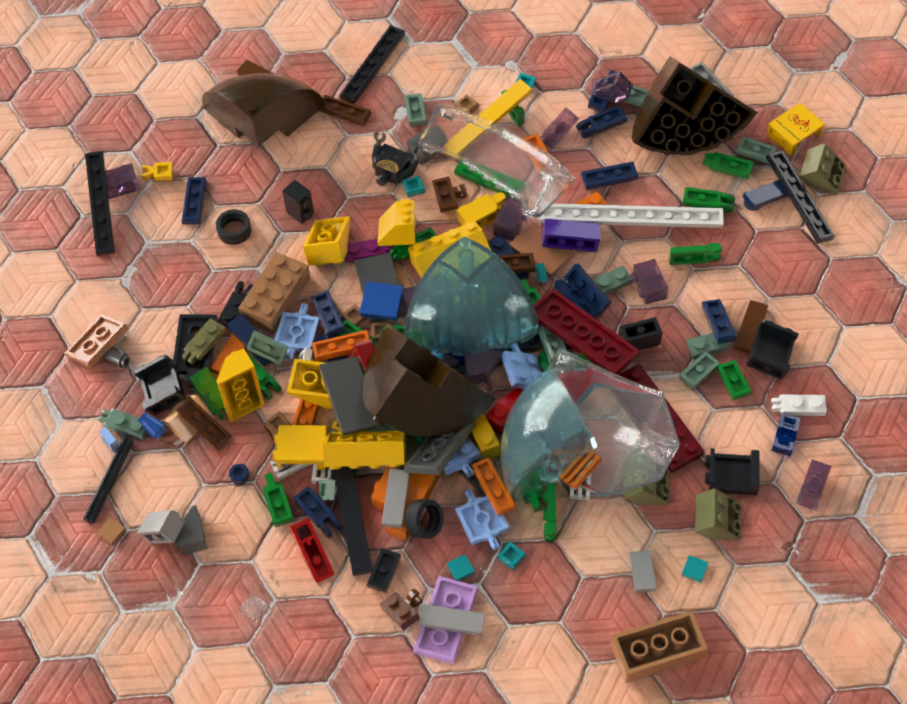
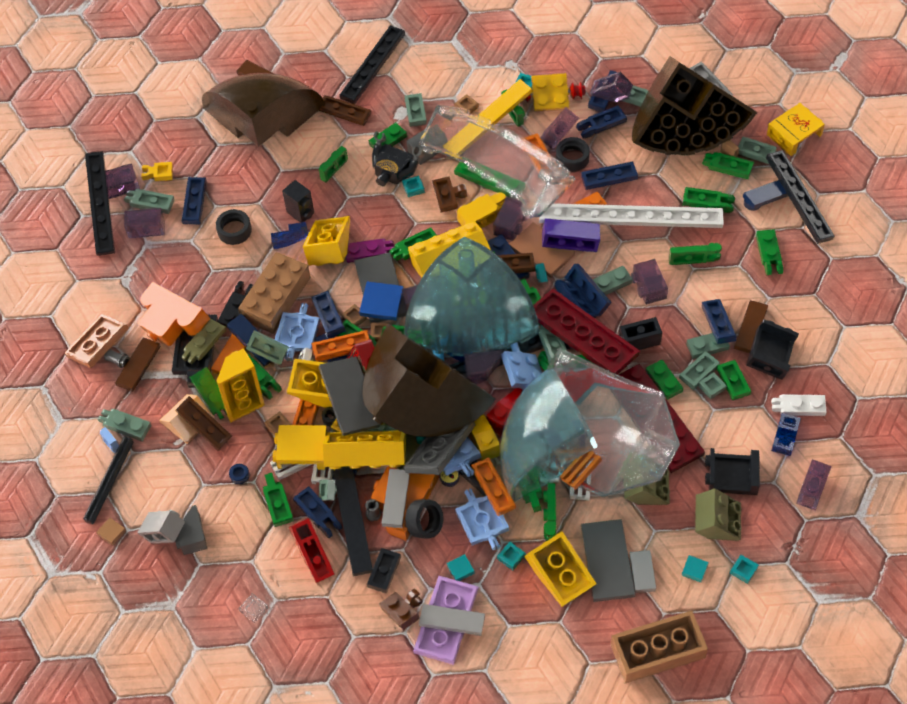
black panel [134,355,186,416] -> none
blue cone [137,412,168,439] -> none
yellow slope [378,199,416,246] -> none
olive slope [800,143,846,194] -> none
none -> reddish brown tile [115,337,161,392]
none -> sand green hinge [124,189,175,214]
none -> clear purple brick [124,208,165,238]
none -> brick [138,282,211,346]
none -> clear blue slope [271,222,308,249]
none -> green plate [319,146,348,183]
none -> black bush [322,407,336,427]
none -> dark grey pin [365,499,382,521]
none -> green plate [368,122,407,148]
none -> tile [439,471,460,487]
none -> yellow plate [520,73,585,111]
none -> yellow slope [524,531,596,607]
none -> black tyre [556,137,590,172]
none -> dark grey tile [581,519,635,602]
none -> green plate [645,360,683,400]
none -> sand green plate [698,372,726,399]
none -> medium nougat tile [720,140,739,158]
none -> teal tile [730,555,759,584]
none -> green hinge [756,229,783,275]

